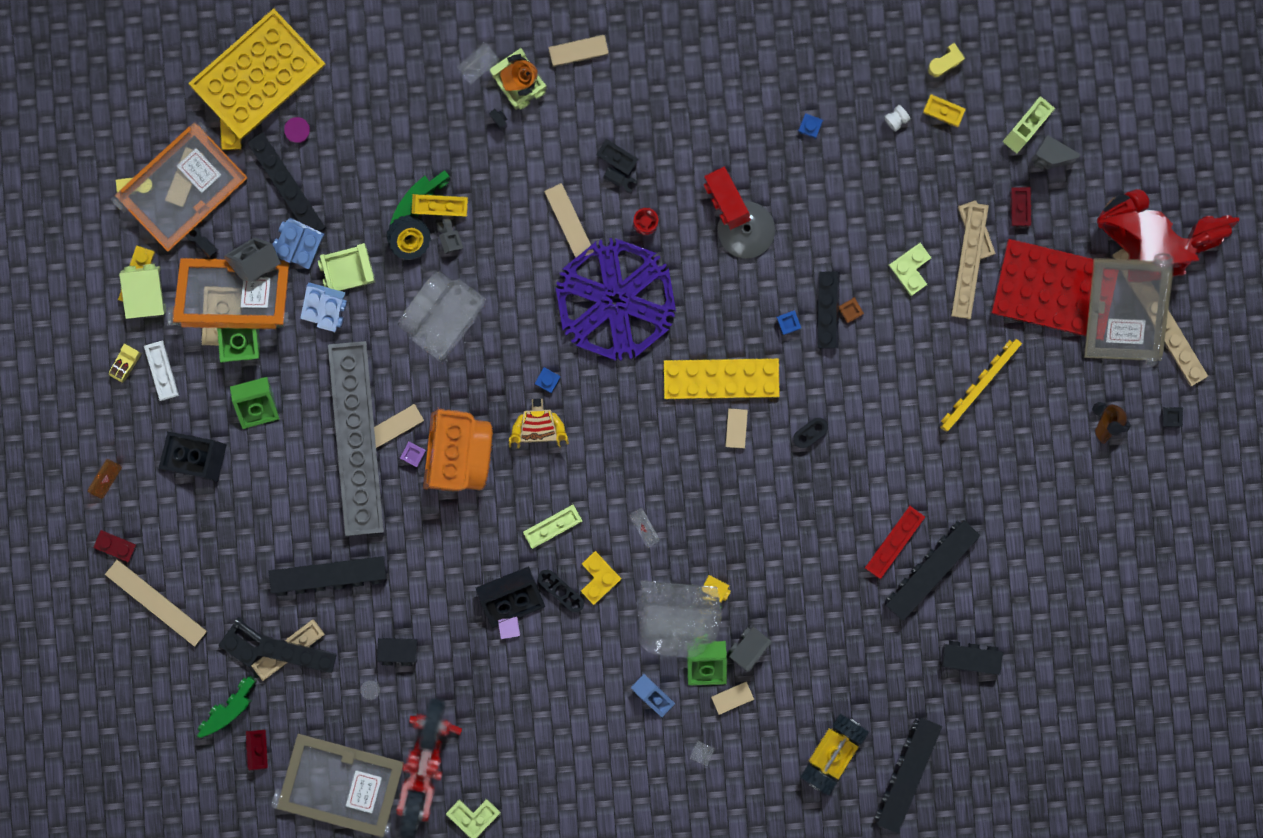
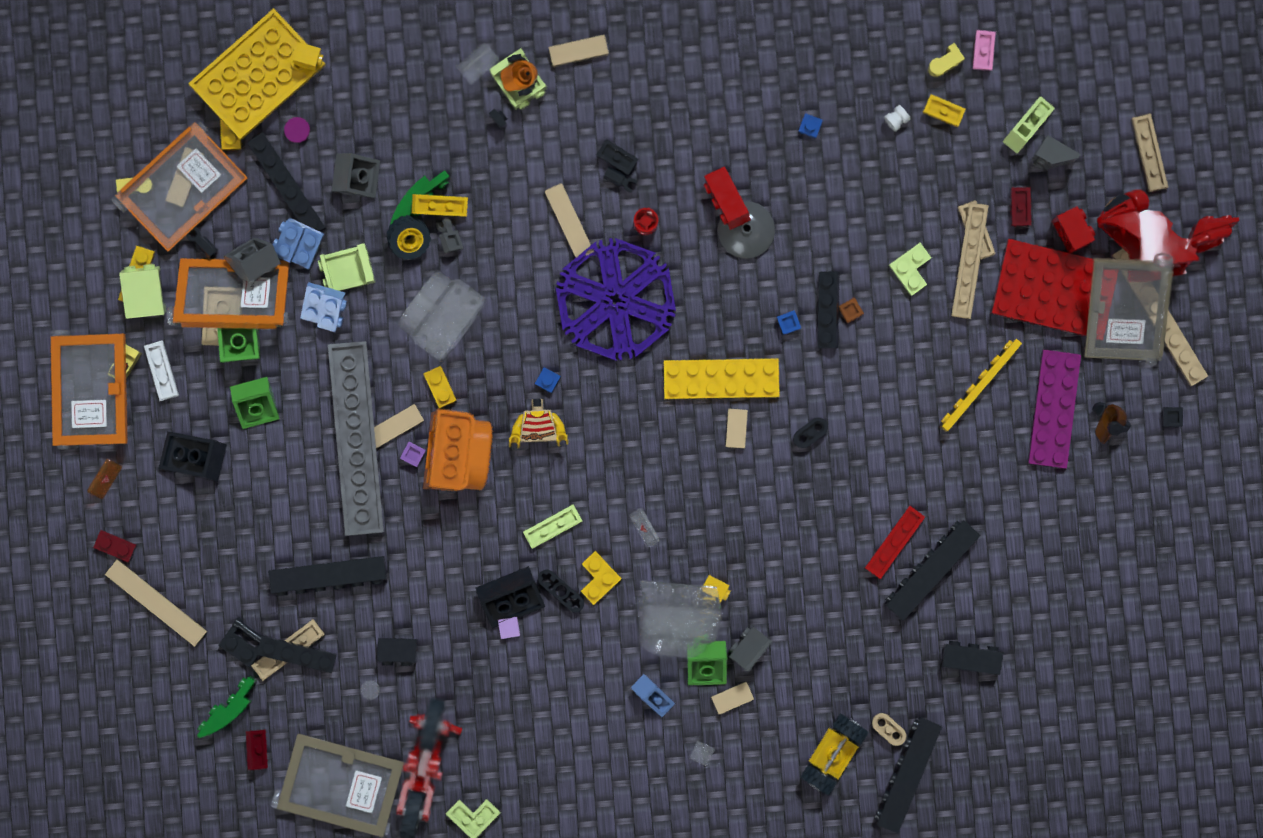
none -> door [51,330,127,450]
none -> yellow brick [293,42,324,71]
none -> dark grey slope [332,153,380,198]
none -> yellow plate [423,366,457,409]
none -> tan plate [872,713,906,746]
none -> bright pink plate [972,30,996,71]
none -> magenta plate [1028,350,1081,469]
none -> red brick [1052,206,1096,253]
none -> tan tile [1131,114,1168,192]

